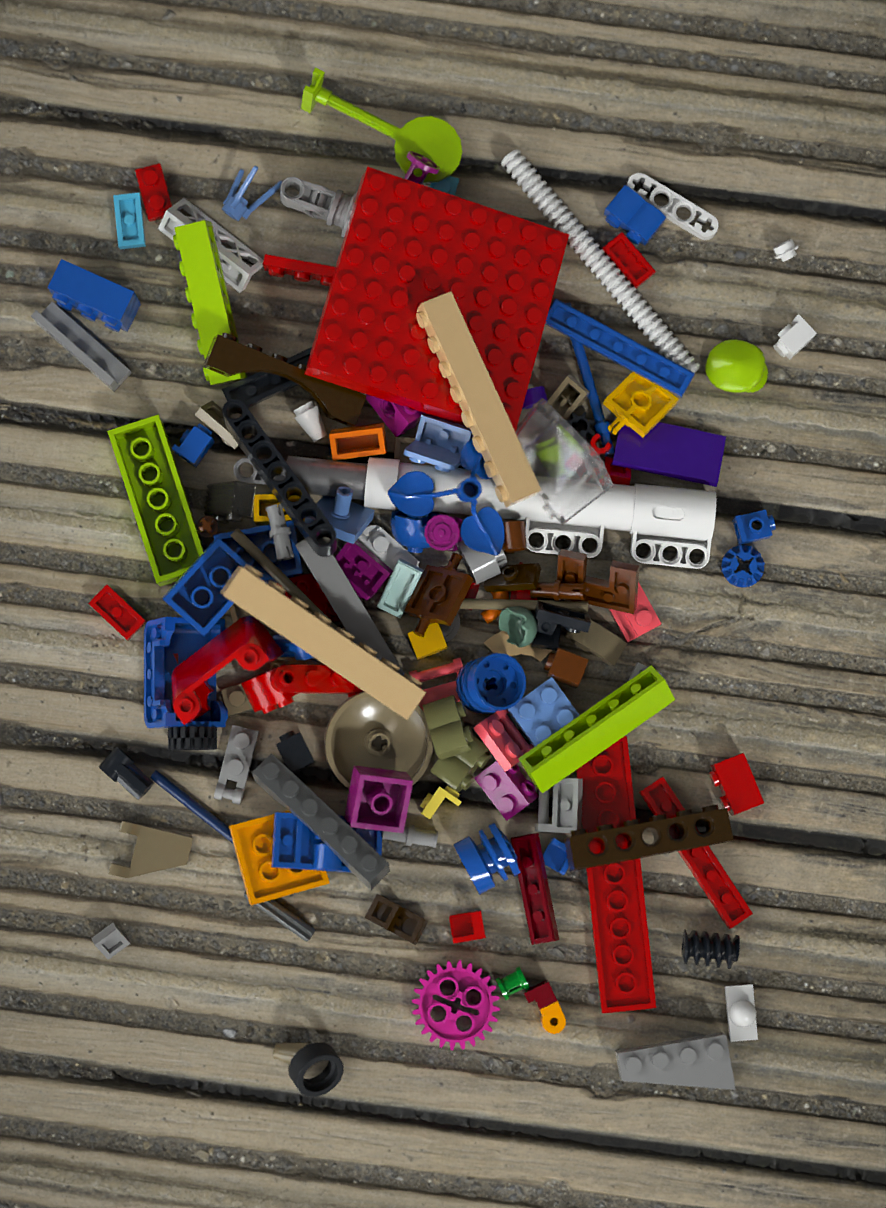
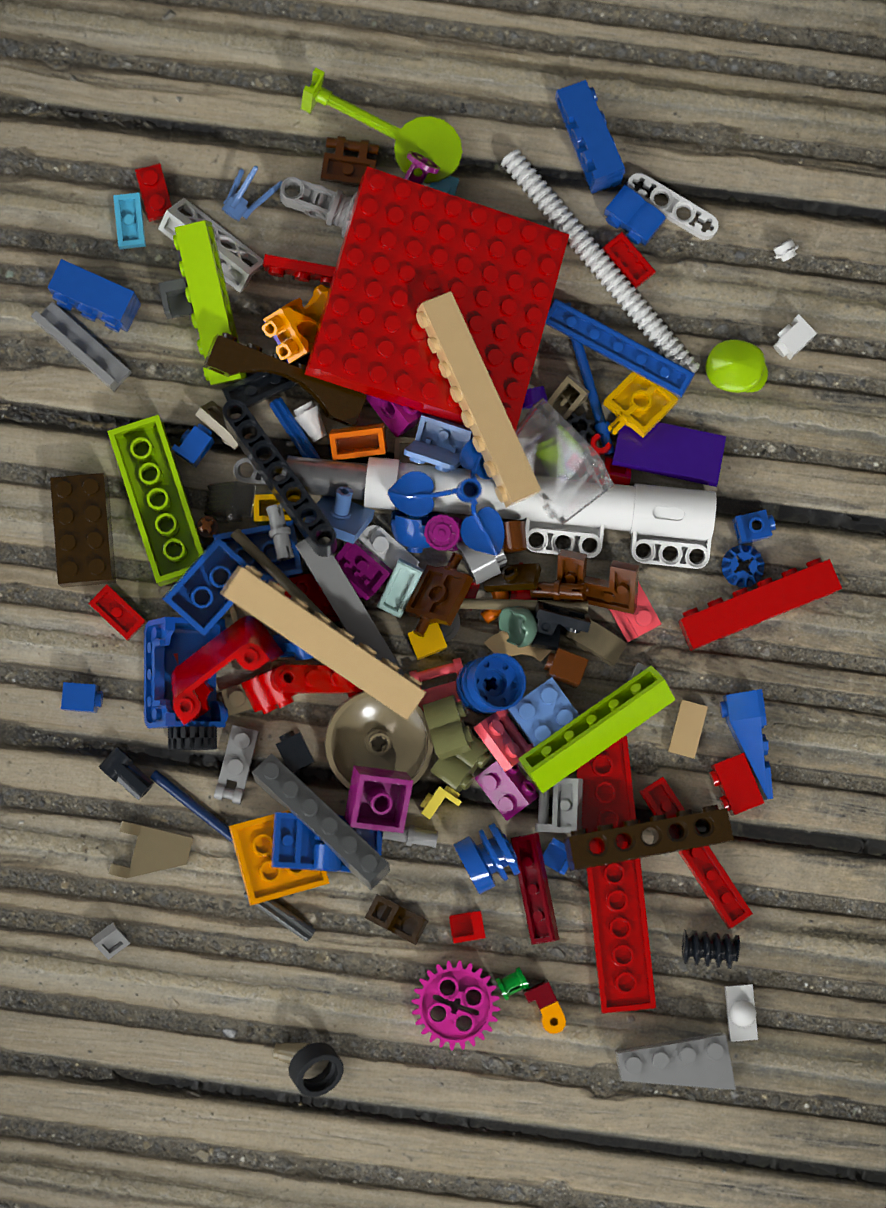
none -> dark brown brick [50,473,116,588]
none -> blue brick [61,682,103,713]
none -> dark grey panel [158,278,193,319]
none -> light orange hips [262,285,329,364]
none -> blue axle [270,397,321,459]
none -> reddish brown plate [320,136,379,186]
none -> blue wedge [555,80,625,194]
none -> tan tile [668,700,708,759]
none -> red brick [678,557,842,651]
none -> blue wedge [720,689,773,800]

